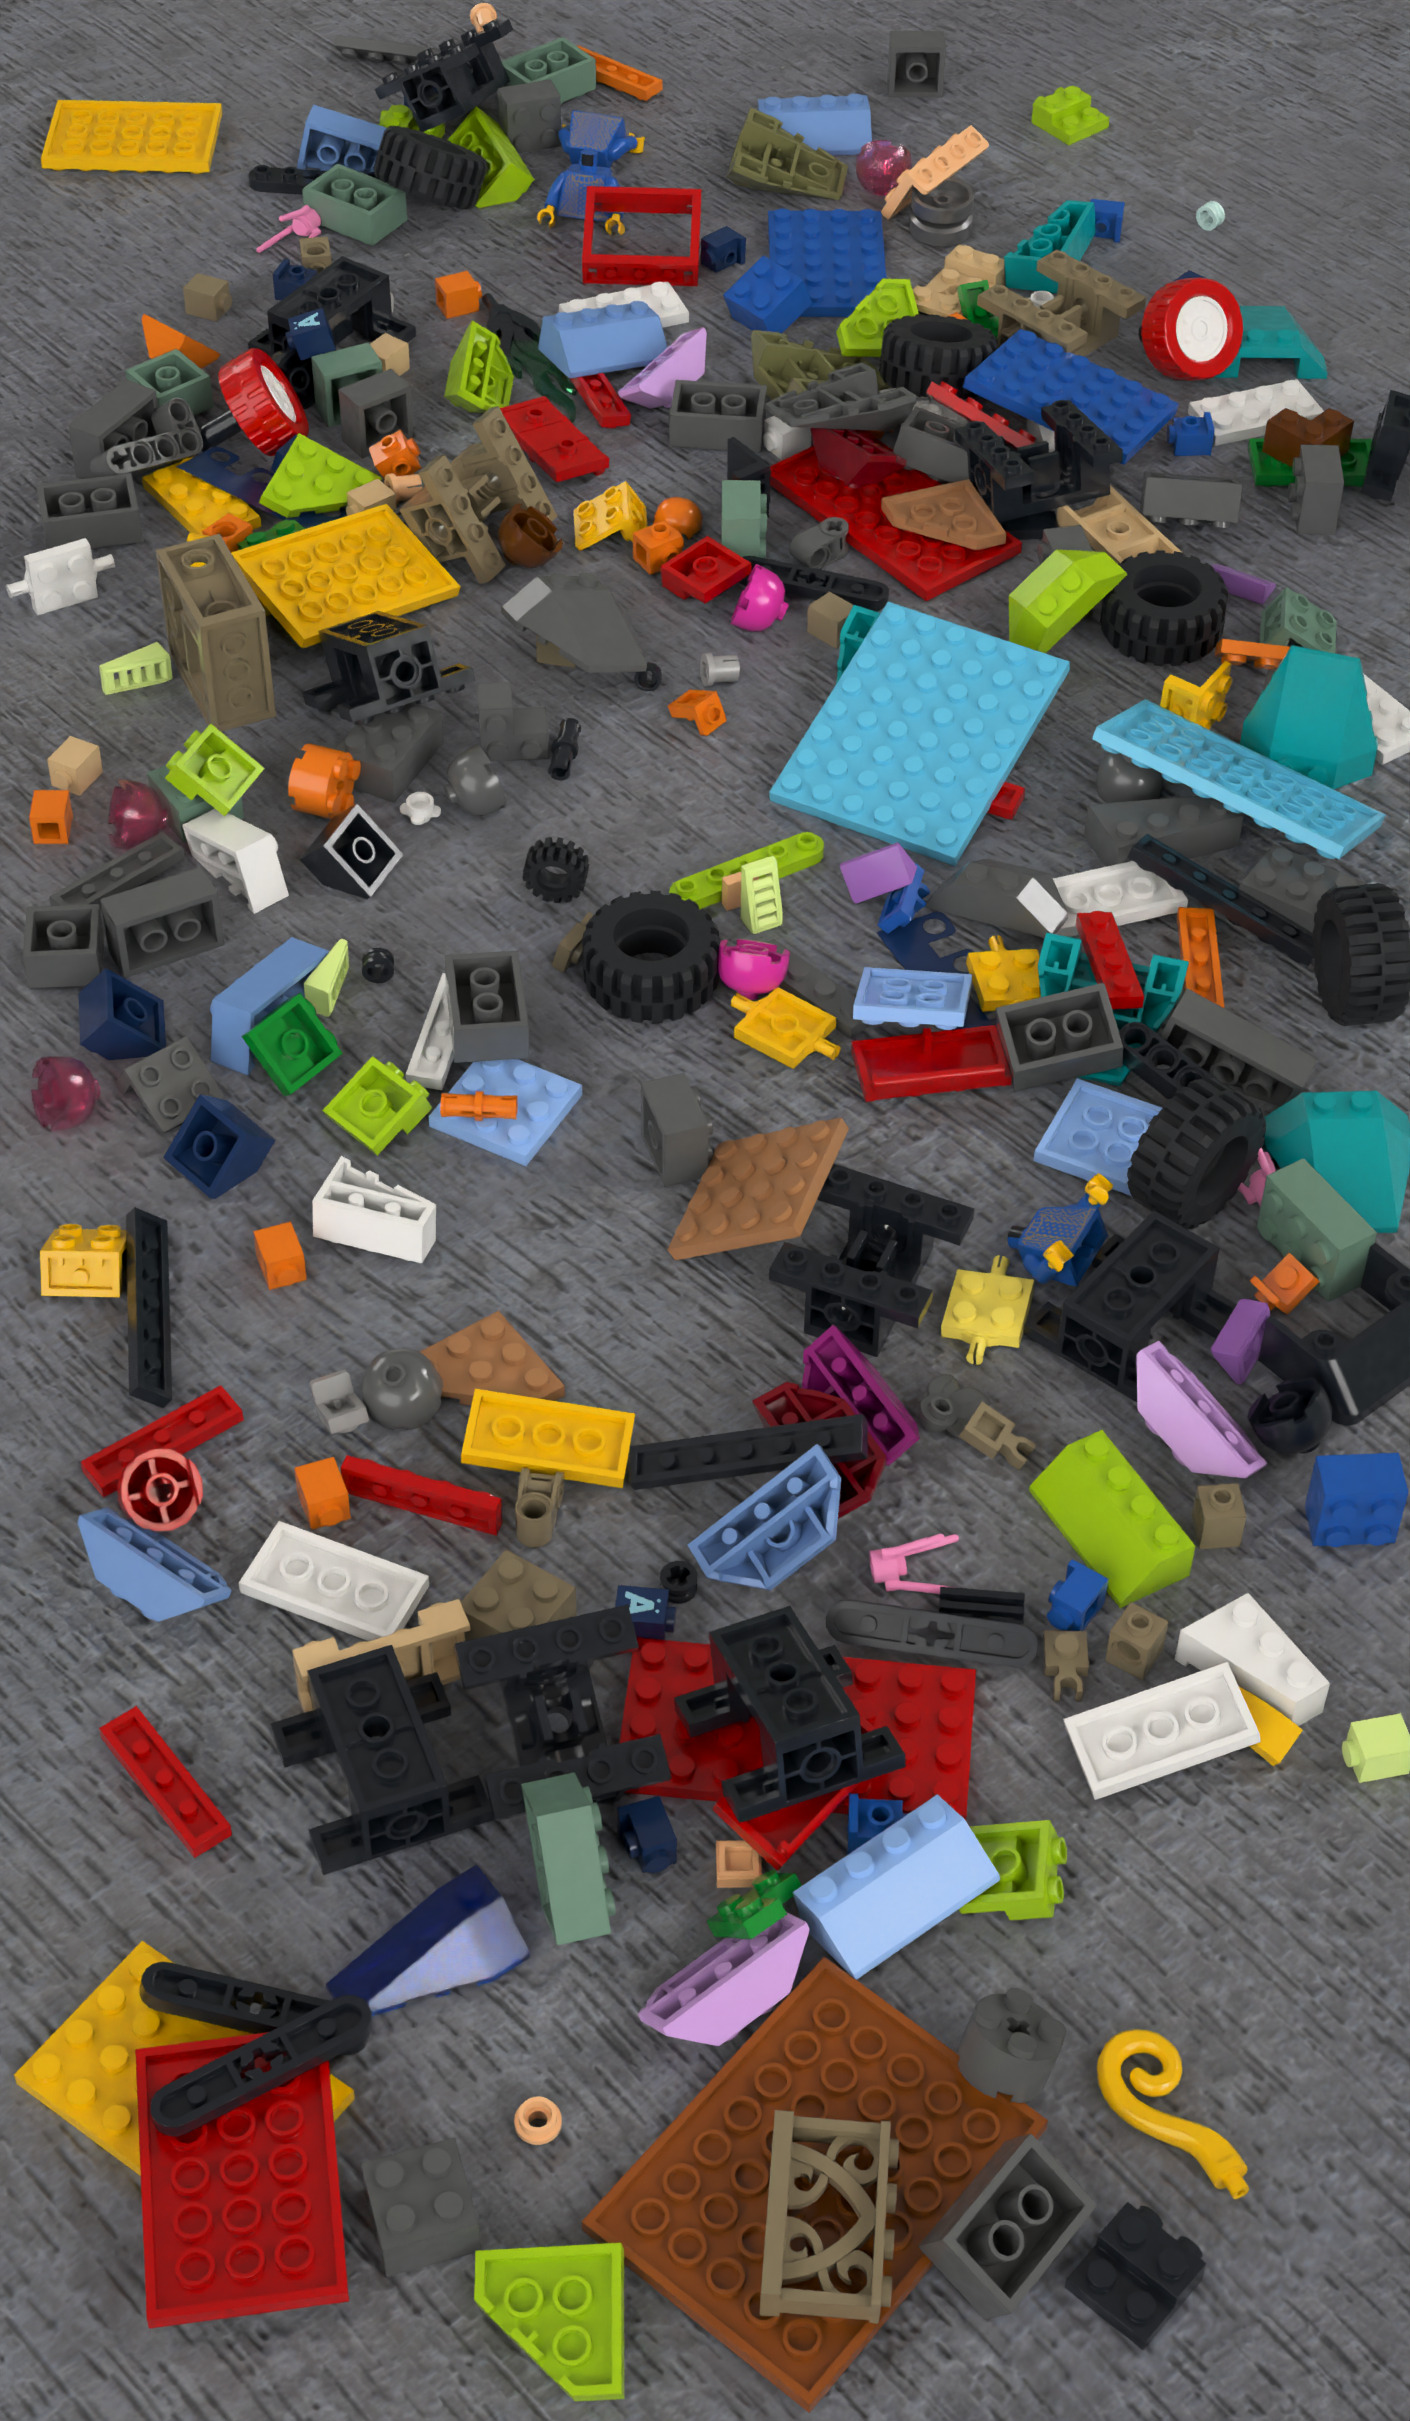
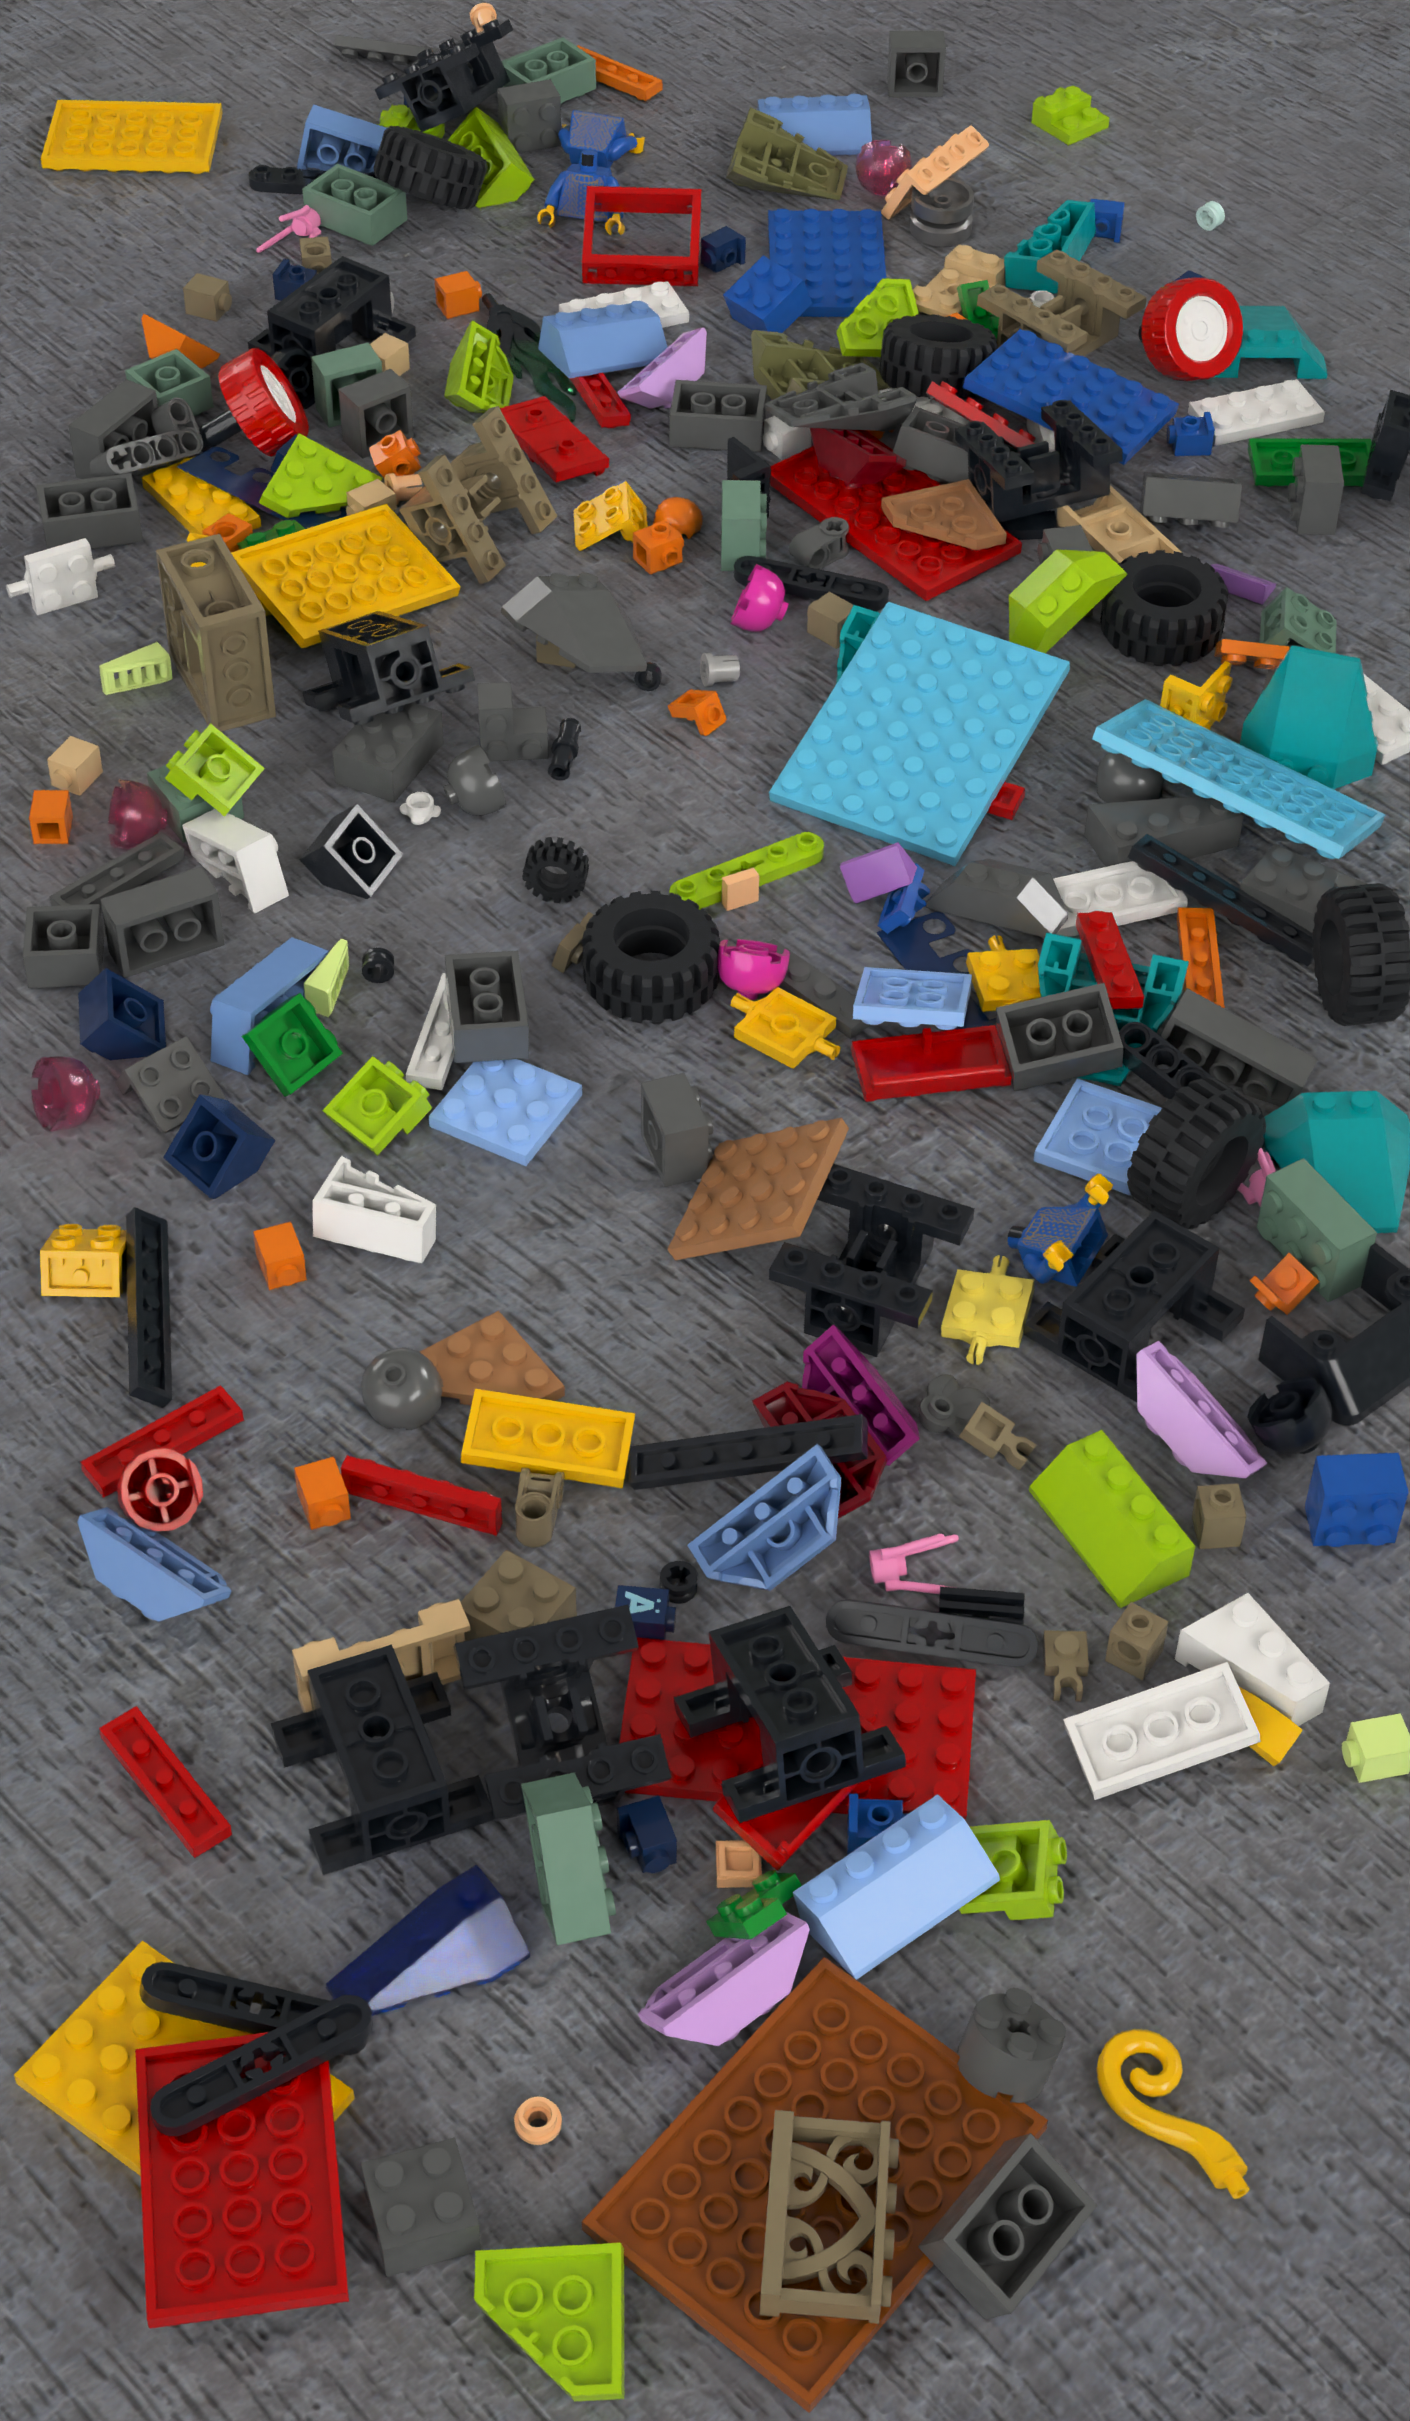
white plate [239,1521,429,1641] -> none
dark blue brick [286,308,336,361] -> none
orange brick [288,743,361,819] -> none
light grey bracket [309,1369,369,1434] -> none
orange pin [440,1091,518,1121] -> none
reddish brown cylinder [498,503,563,568] -> none
red plate [660,536,752,604] -> none
yellowish green slope [740,856,783,934] -> none
blue brick [1047,1559,1108,1631] -> none
black plate [1065,2202,1206,2350] -> none
medium lavender slope [1211,1299,1271,1385] -> none
reddish brown brick [1262,408,1354,467] -> none

